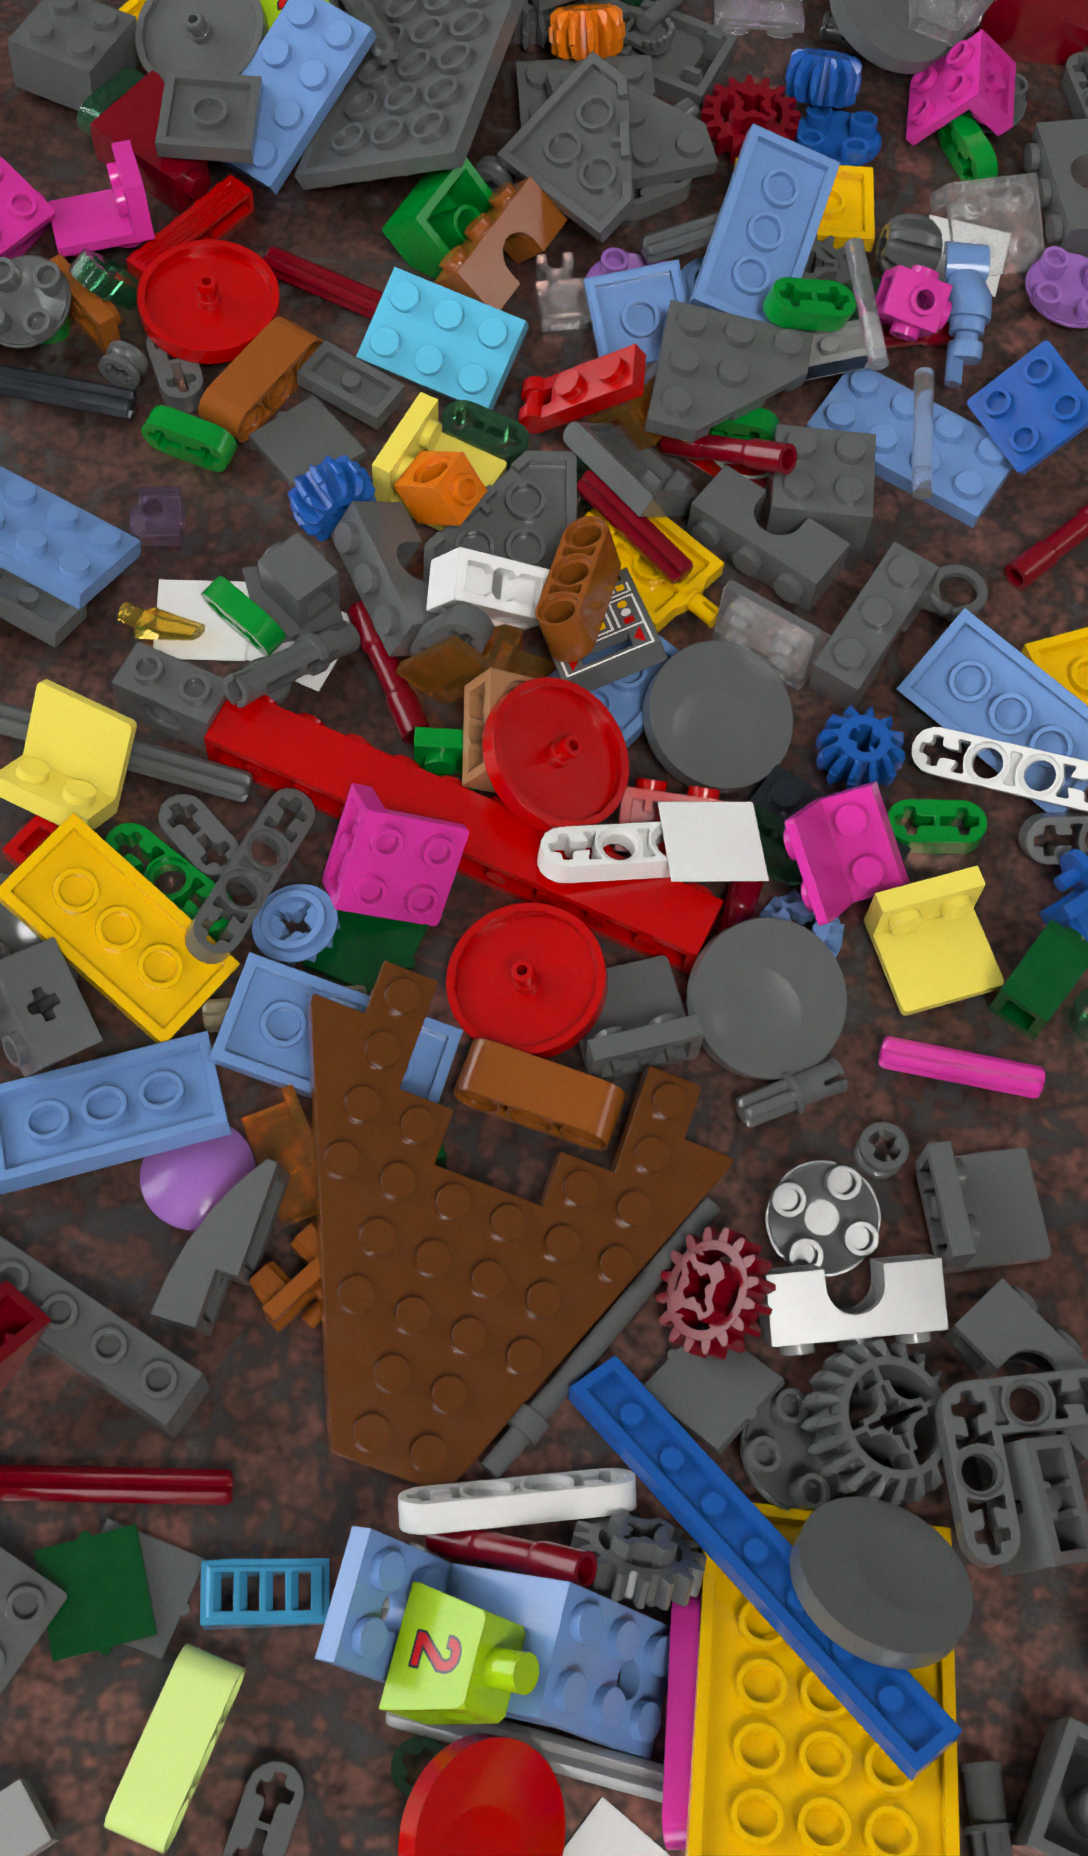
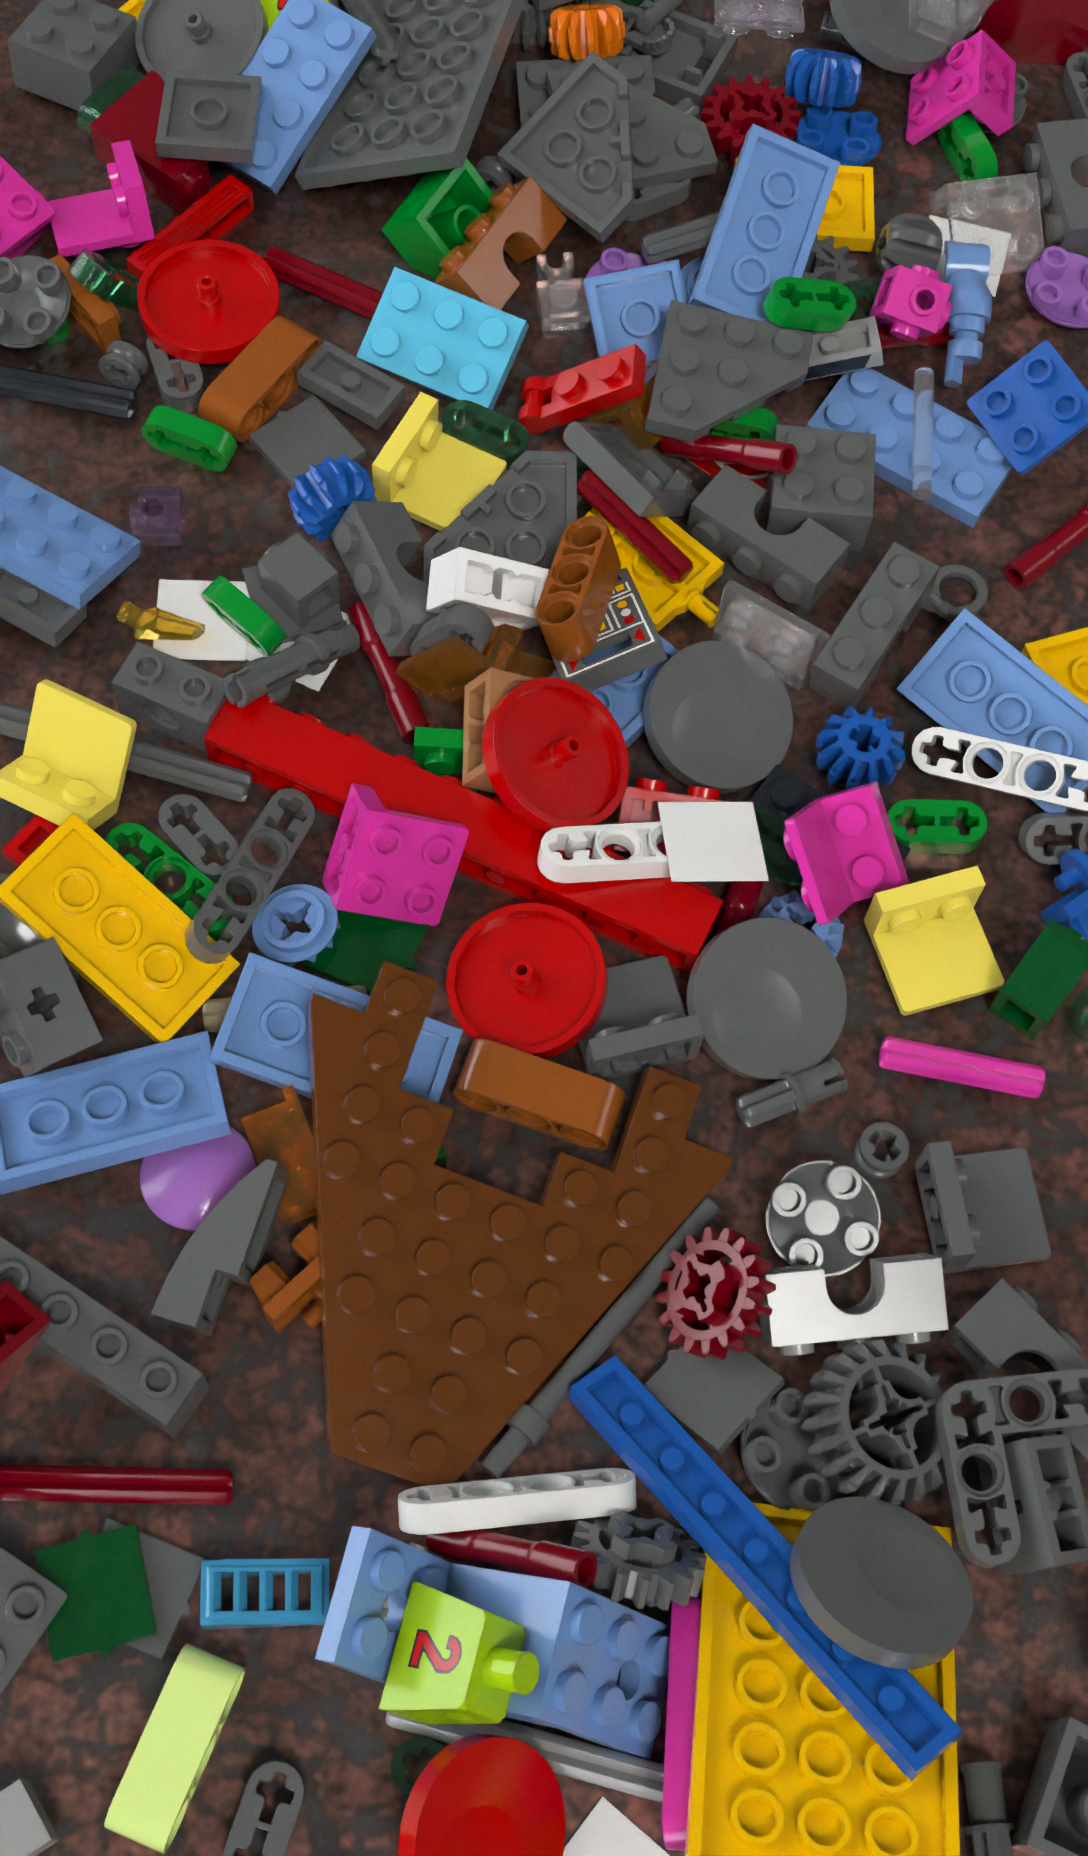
orange brick [393,451,488,526] -> none
clear bar [844,238,889,370] -> none

